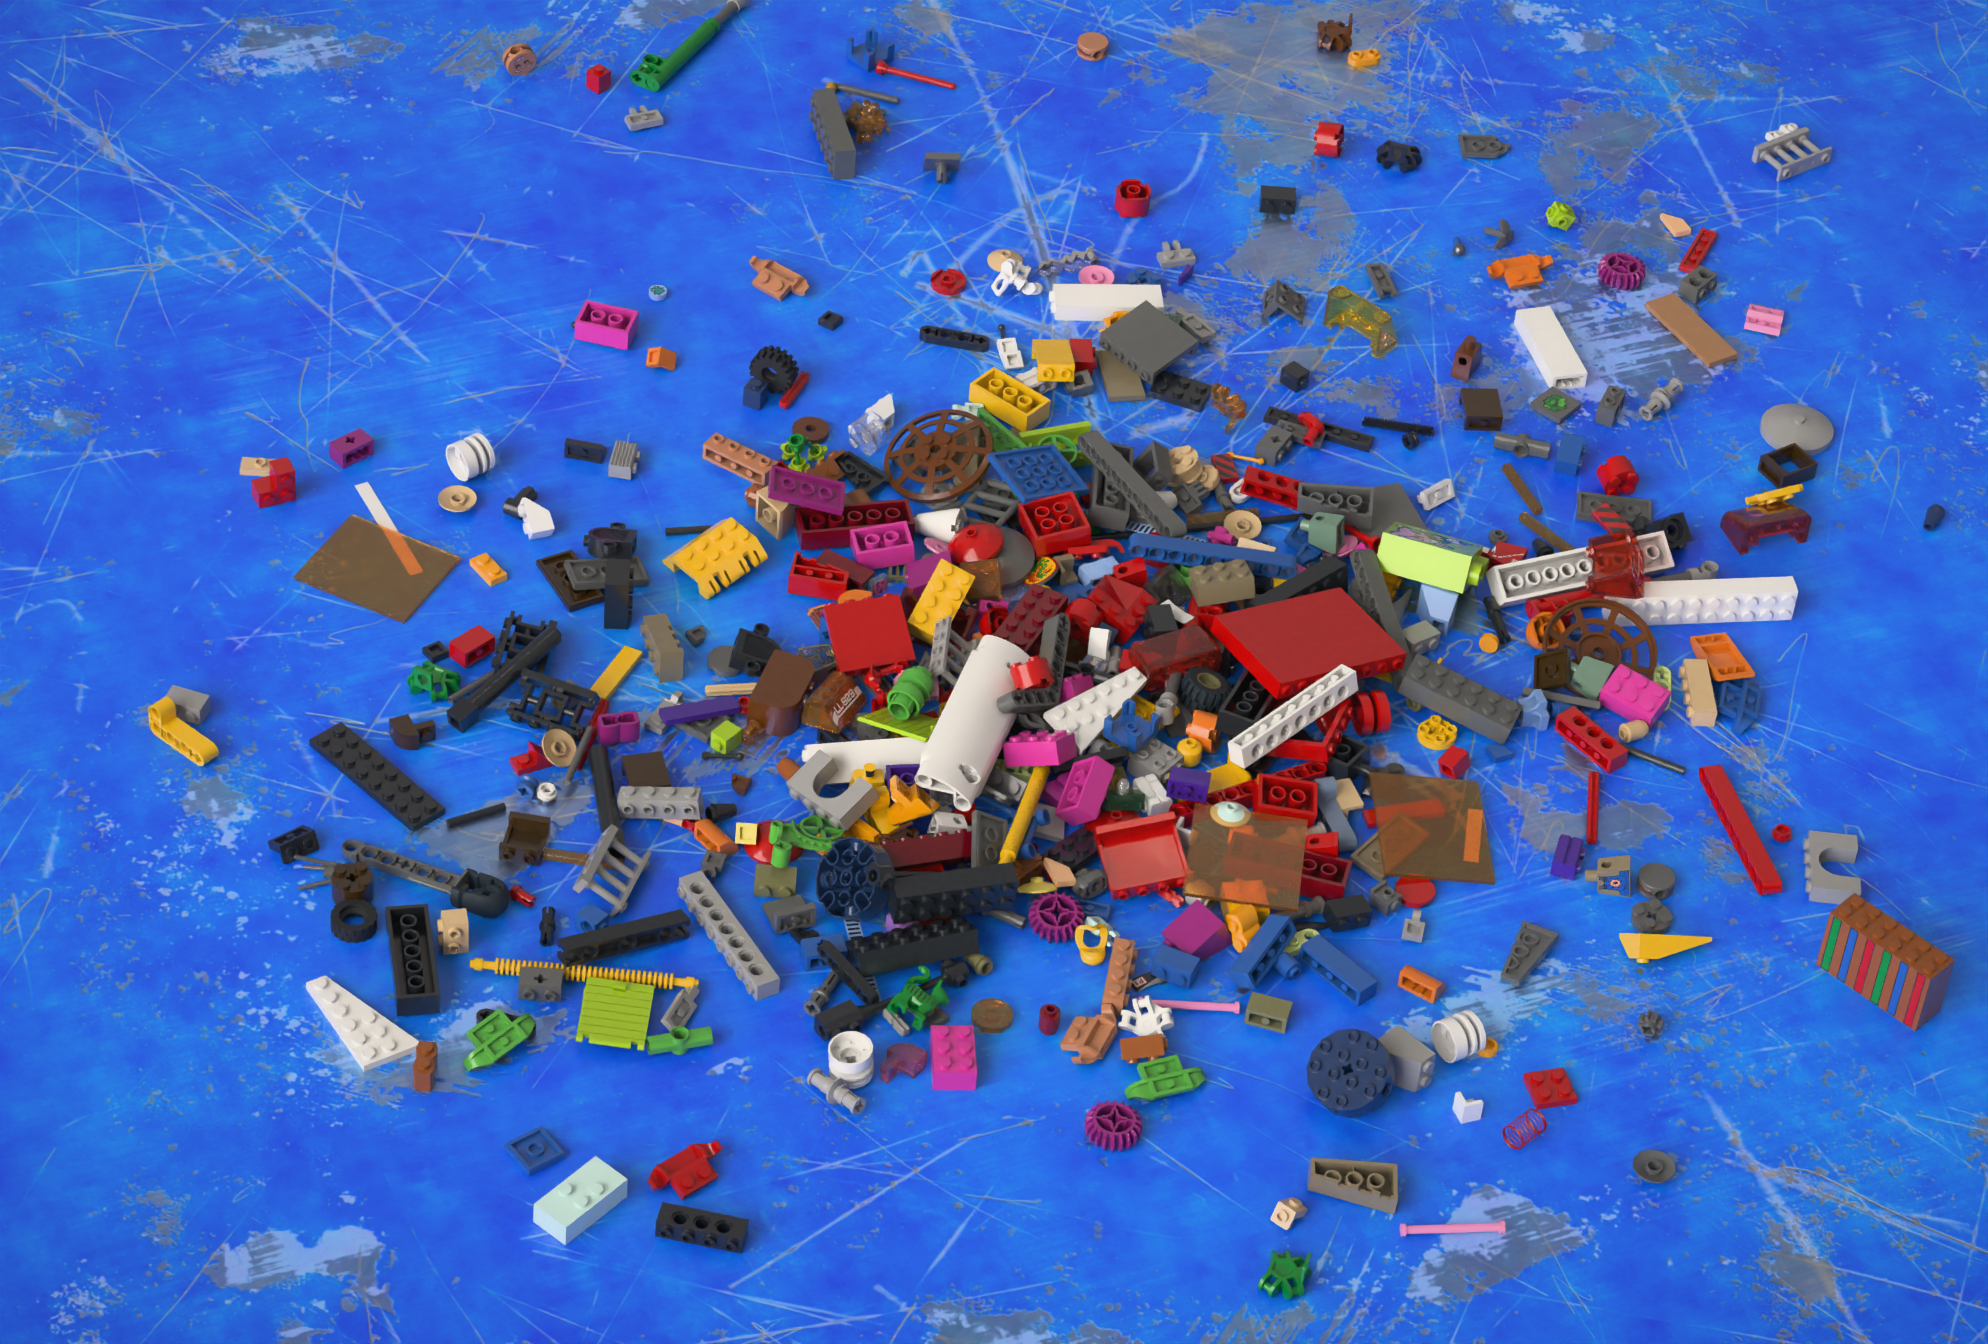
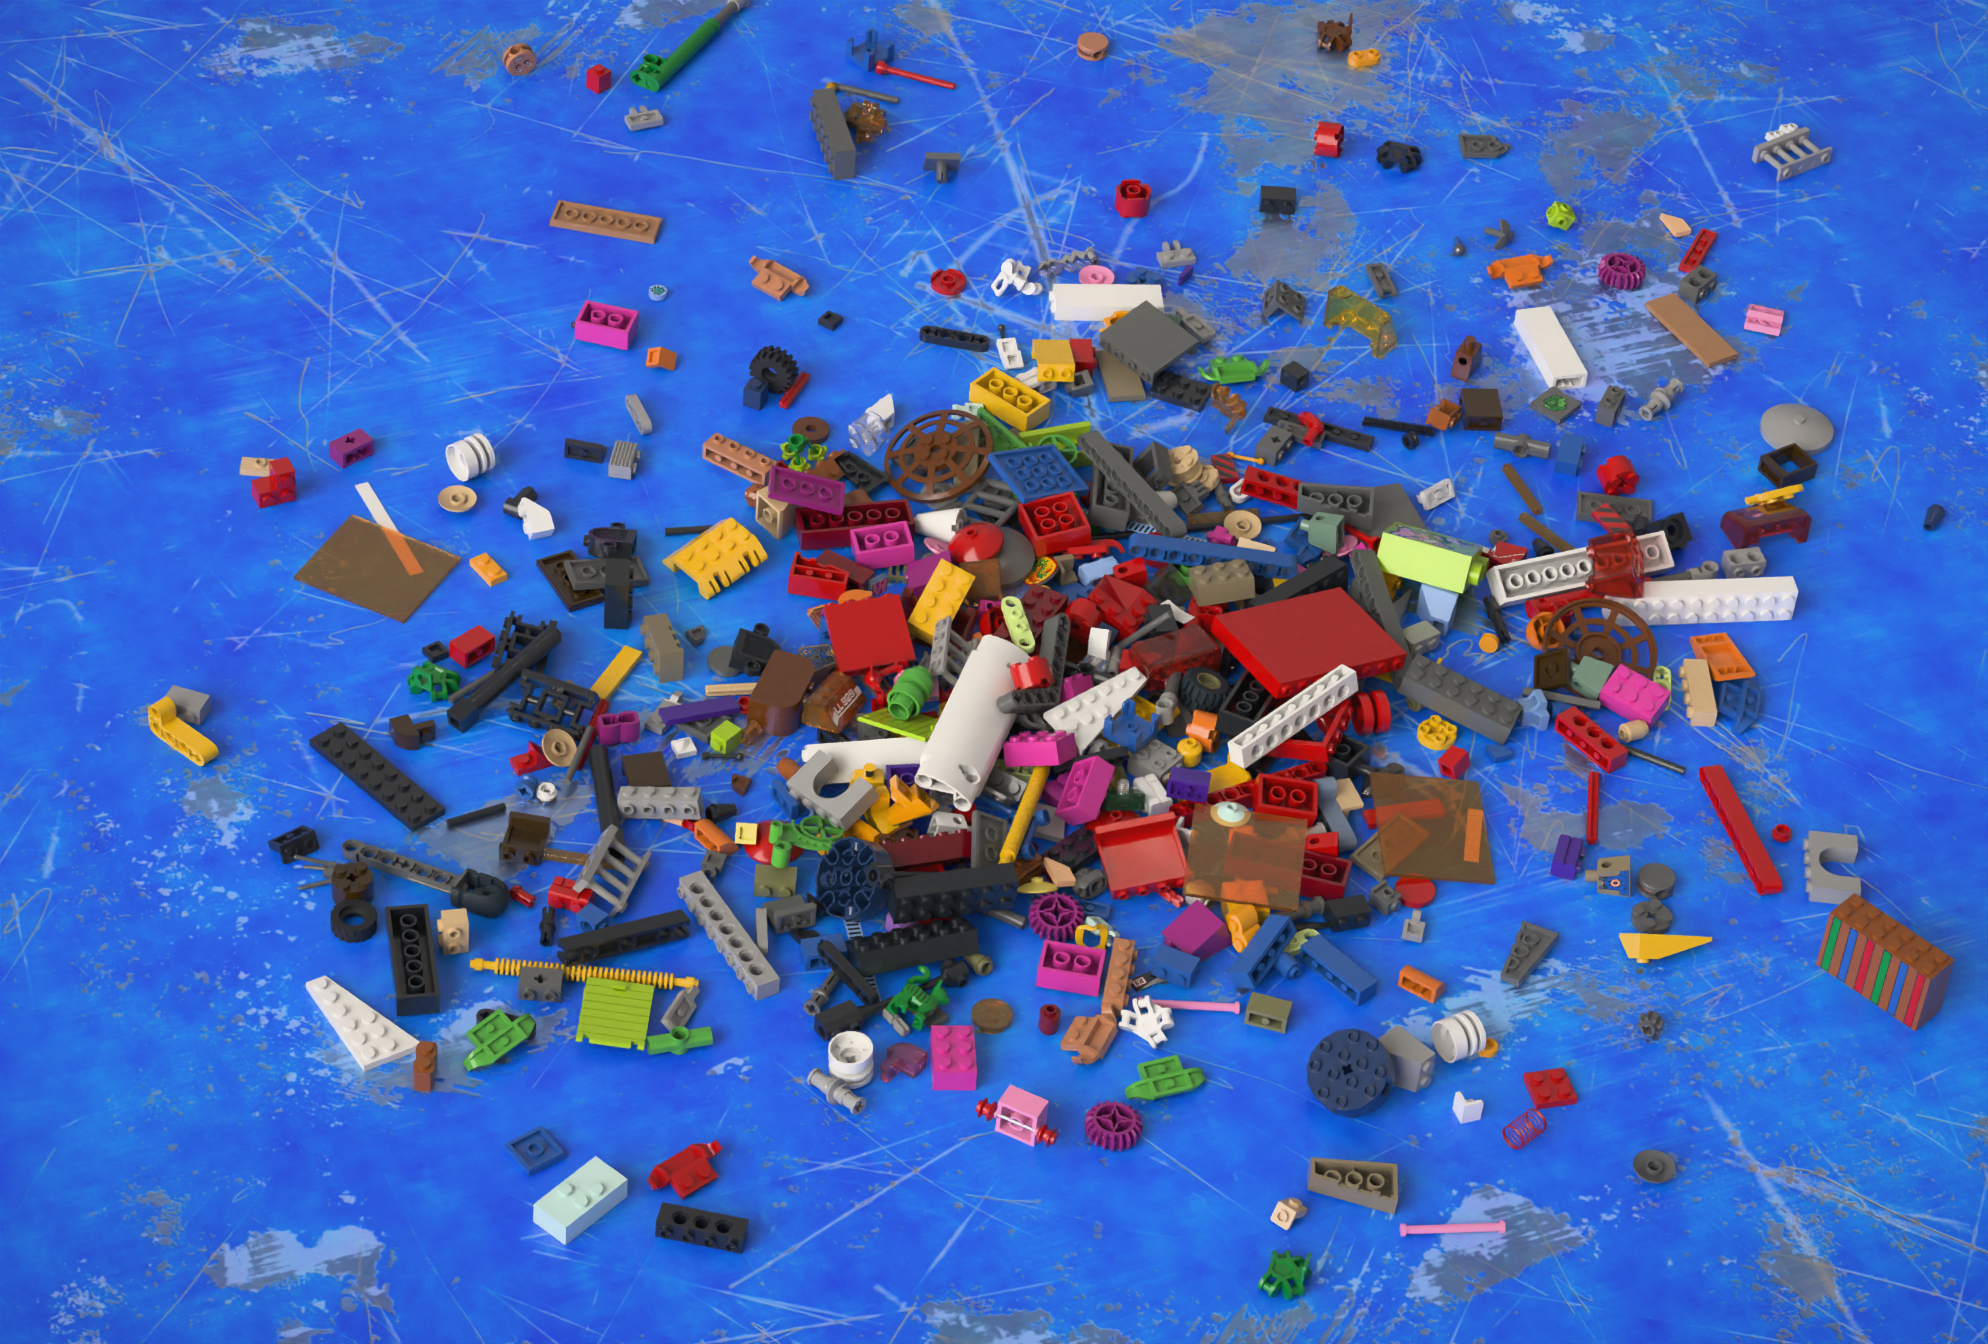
tan dish [987,249,1023,272] -> none
dark orange brick [1119,1034,1168,1064] -> none
none -> red brick [548,876,596,913]
none -> medium nougat tile [550,200,663,244]
none -> light grey beam [625,394,652,435]
none -> white tile [671,737,697,759]
none -> light grey beam [755,908,768,957]
none -> blue panel [771,779,810,821]
none -> black piece [806,892,830,917]
none -> bright pink brick [976,1085,1059,1148]
none -> yellowish green plate [1001,596,1035,654]
none -> dark pink brick [1036,939,1106,997]
none -> dark grey bar [1114,610,1173,650]
none -> bright green plate [1197,354,1269,384]
none -> dark orange window [1425,398,1463,431]
none -> light grey brick [1720,547,1767,579]

